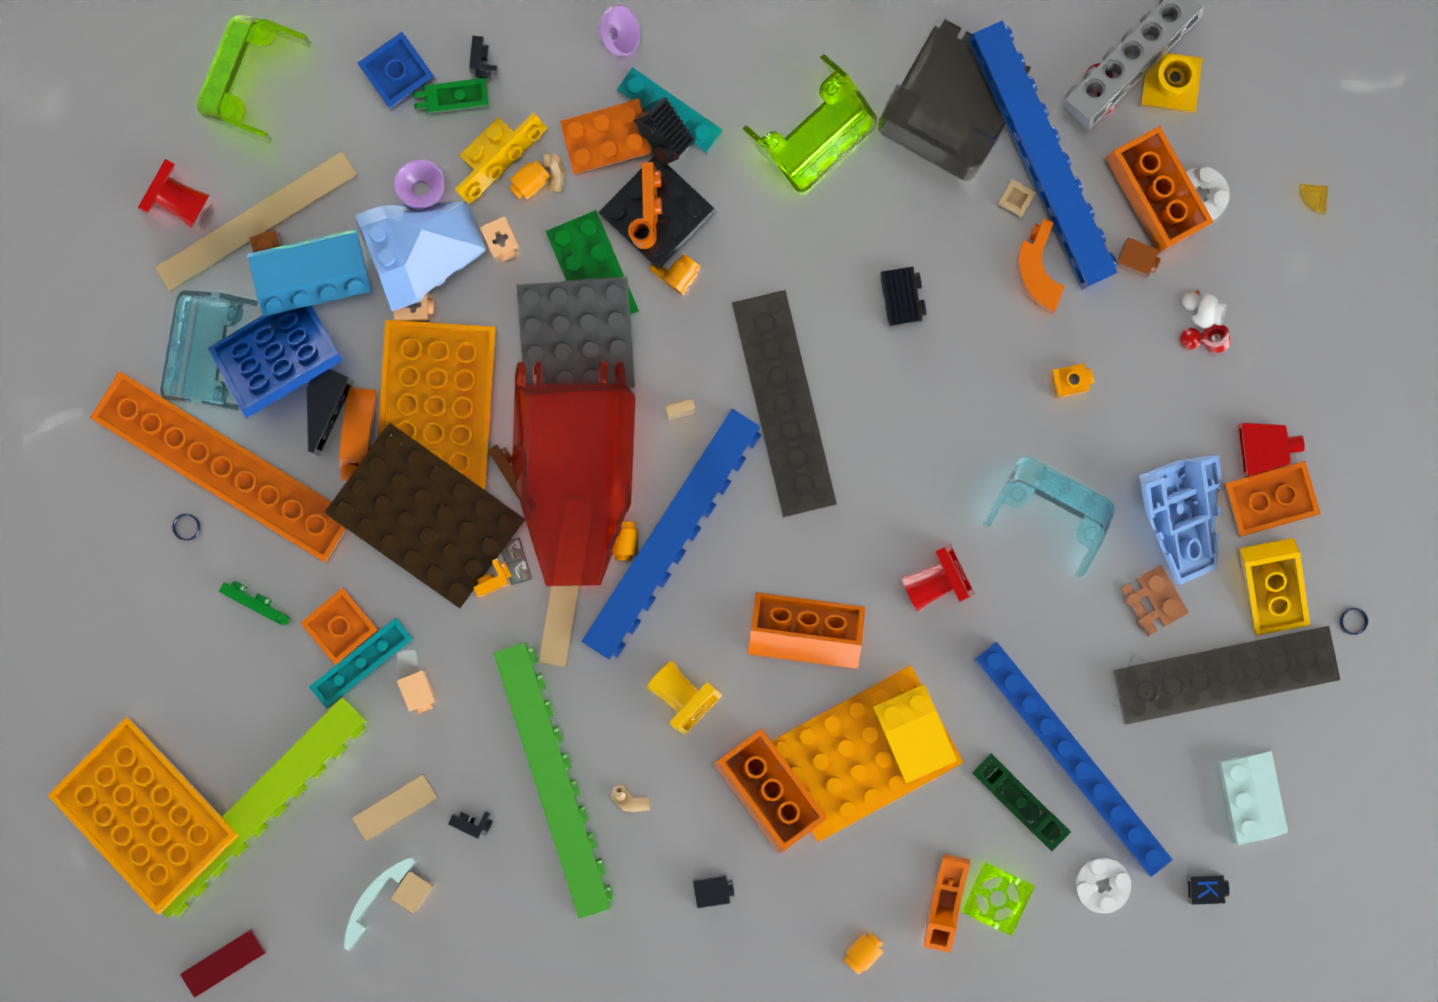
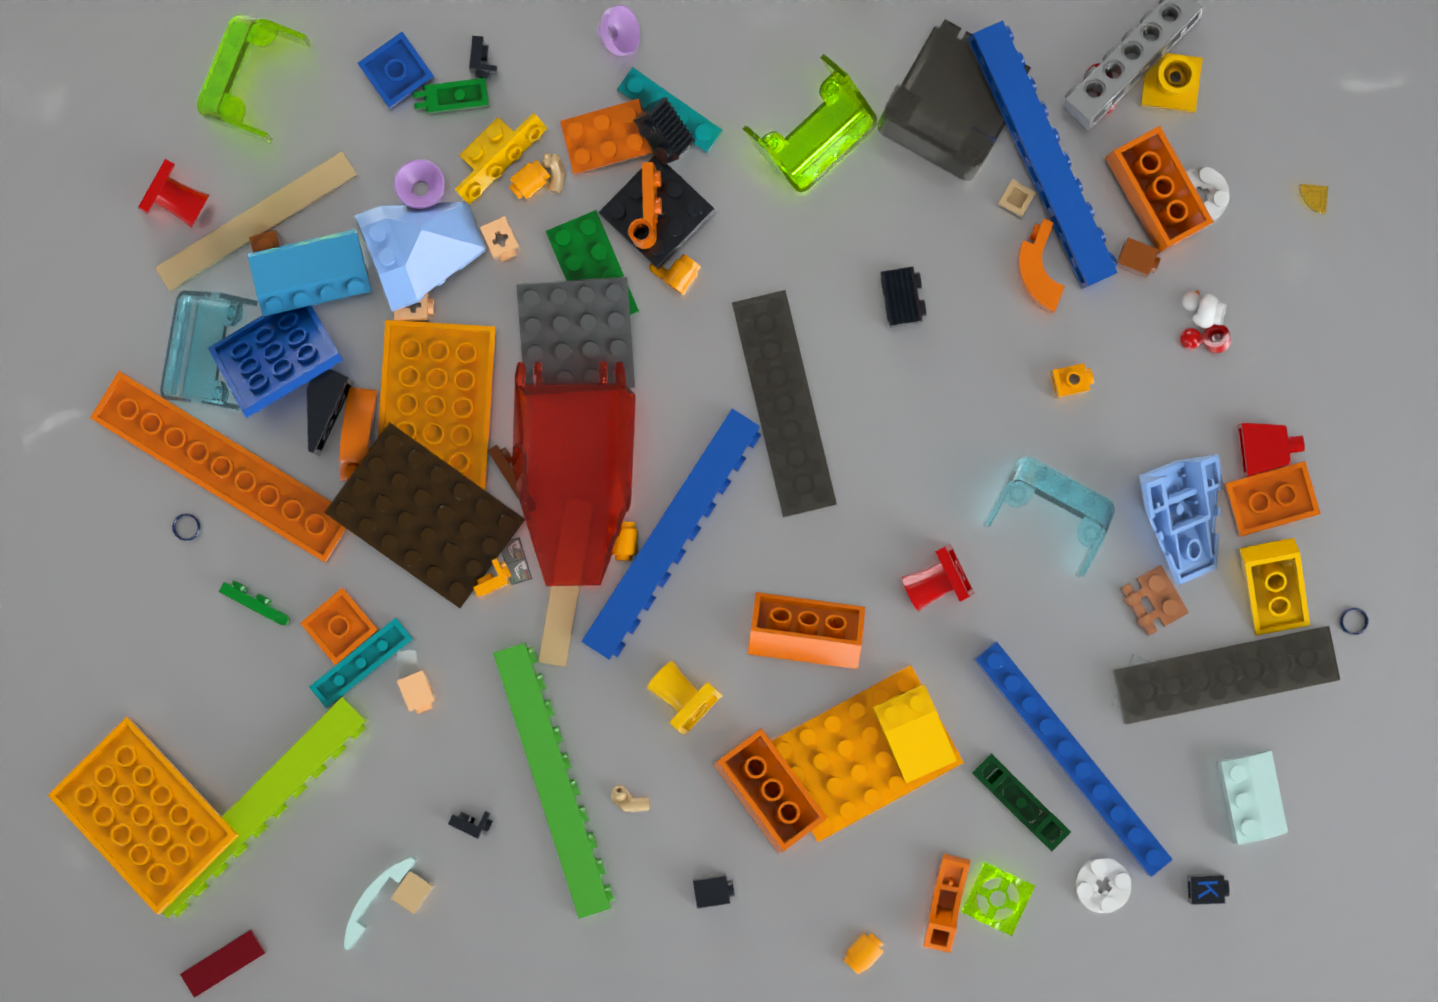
tan tile [352,774,438,842] -> none
tan tile [666,398,696,421] -> none

